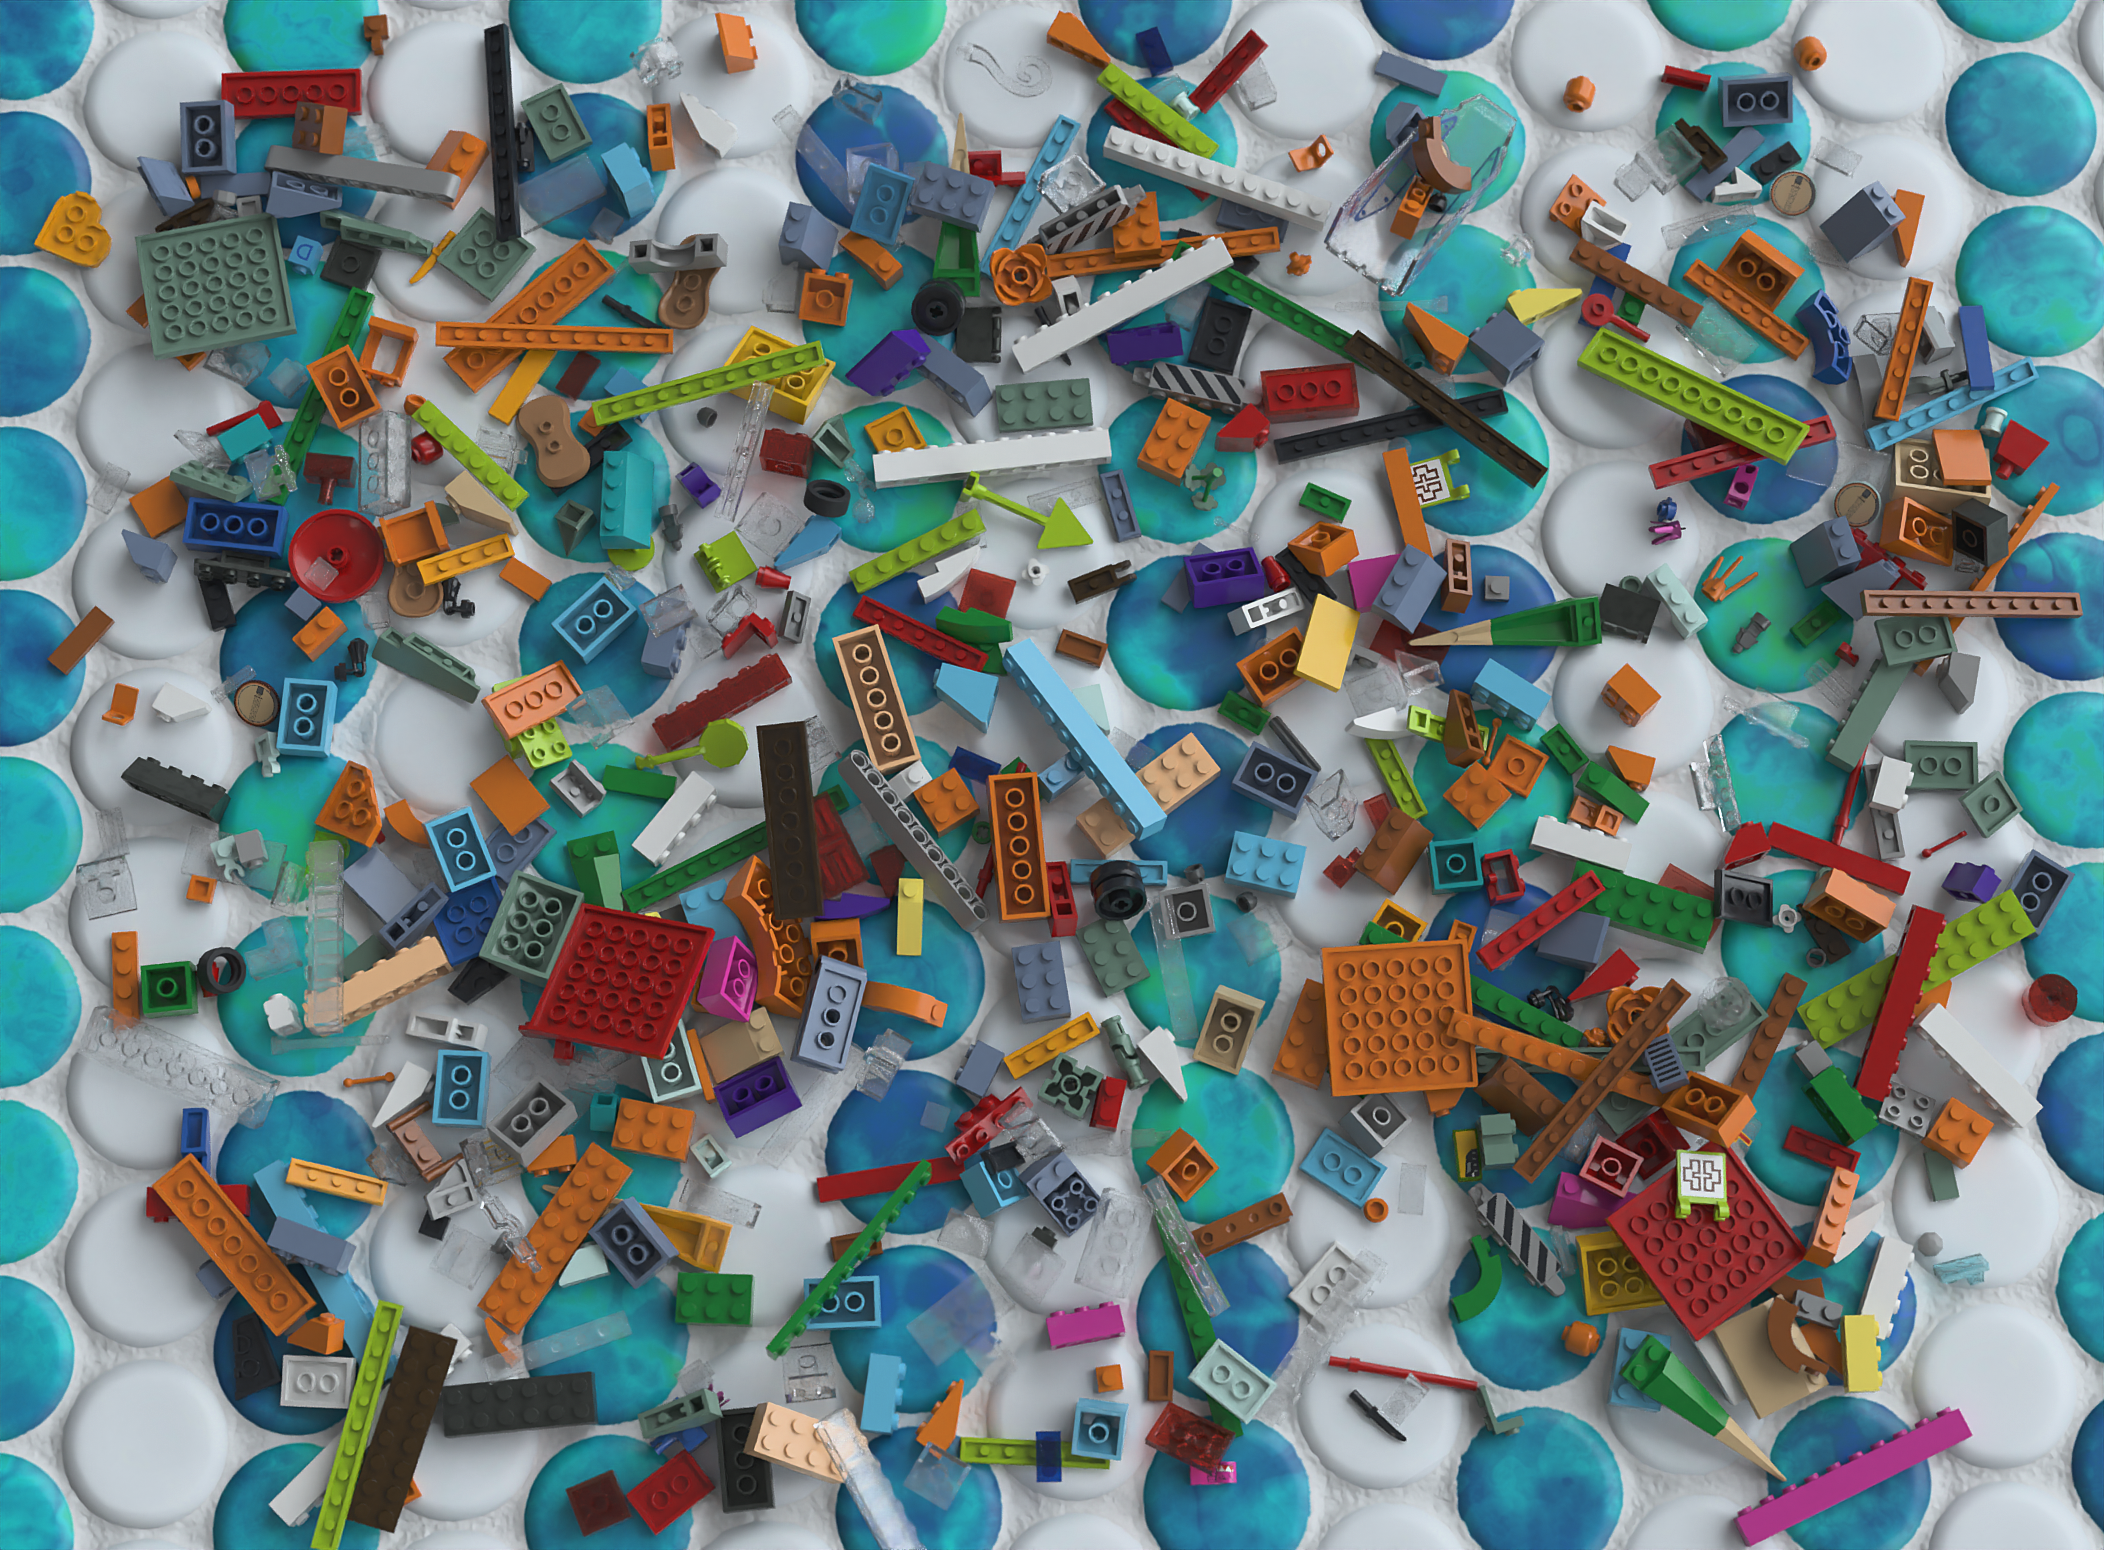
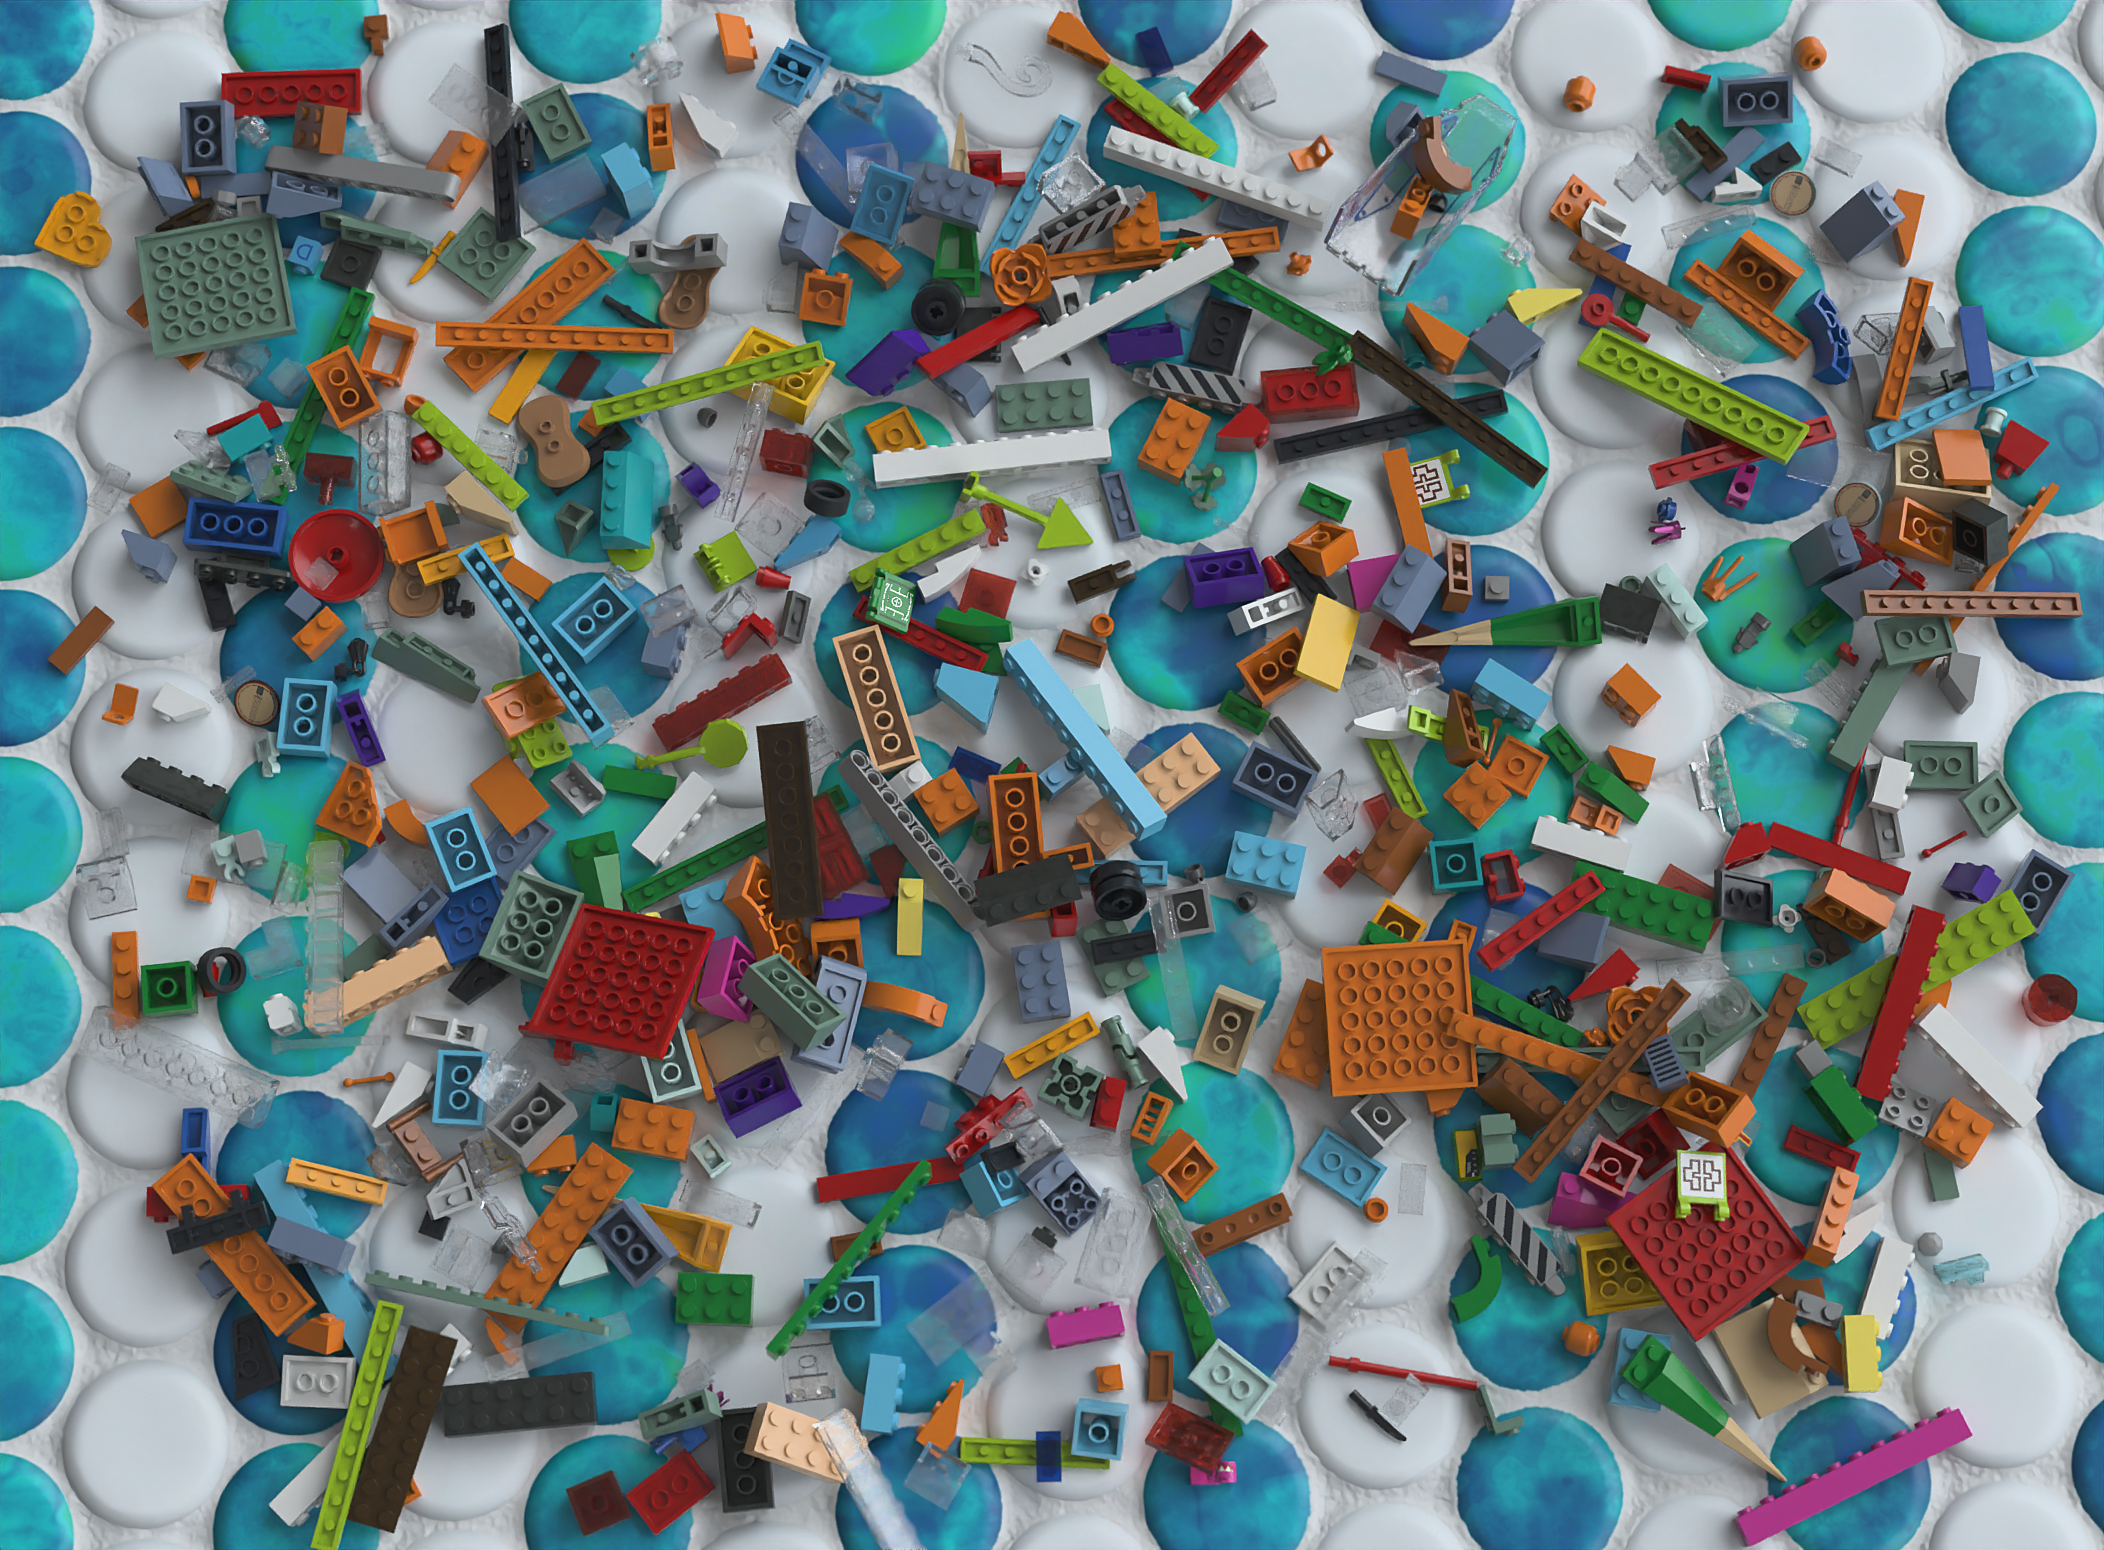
none -> black hinge [166,1189,271,1255]
none -> clear head [236,115,271,150]
none -> dark purple slope [336,688,386,767]
none -> sand green plate [364,1270,610,1337]
none -> clear tile [427,63,523,147]
none -> medium azure brick [458,542,615,748]
none -> clear hinge [468,1049,529,1115]
none -> sand green slope [737,953,847,1051]
none -> dark azure bracket [756,38,831,108]
none -> piece [865,568,917,634]
none -> red tile [916,303,1040,380]
none -> pearl dark grey slope [973,852,1083,928]
none -> clear red plate [980,503,1008,547]
none -> orange slope [1042,842,1095,871]
none -> orange plate [1090,614,1114,638]
none -> black tile [1090,928,1167,966]
none -> orange slope [1130,1091,1174,1146]
none -> green plate [1311,343,1353,377]
none -> clear tile [1656,943,1805,985]

